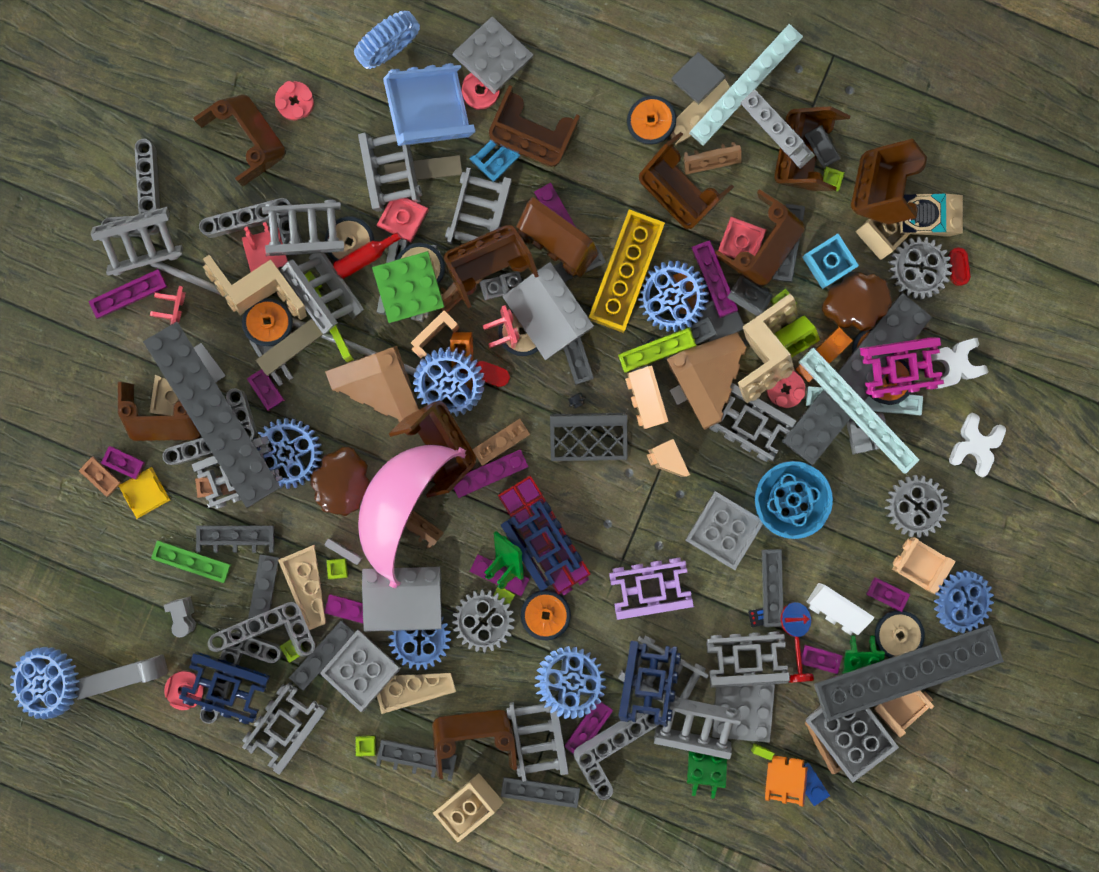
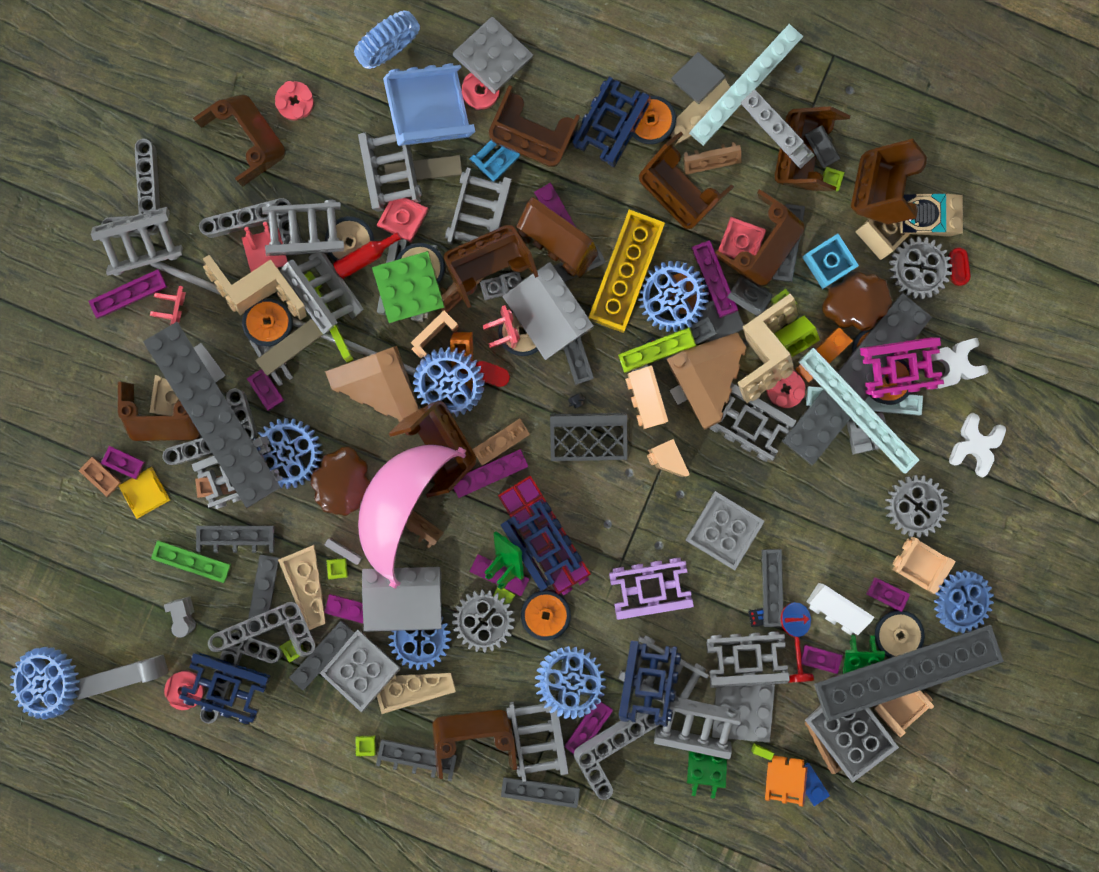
light grey fence [242,682,327,775] -> none
tan slope [433,773,504,842] -> none
dark azure brick [755,461,833,539] -> none
none -> dark blue fence [572,76,651,168]

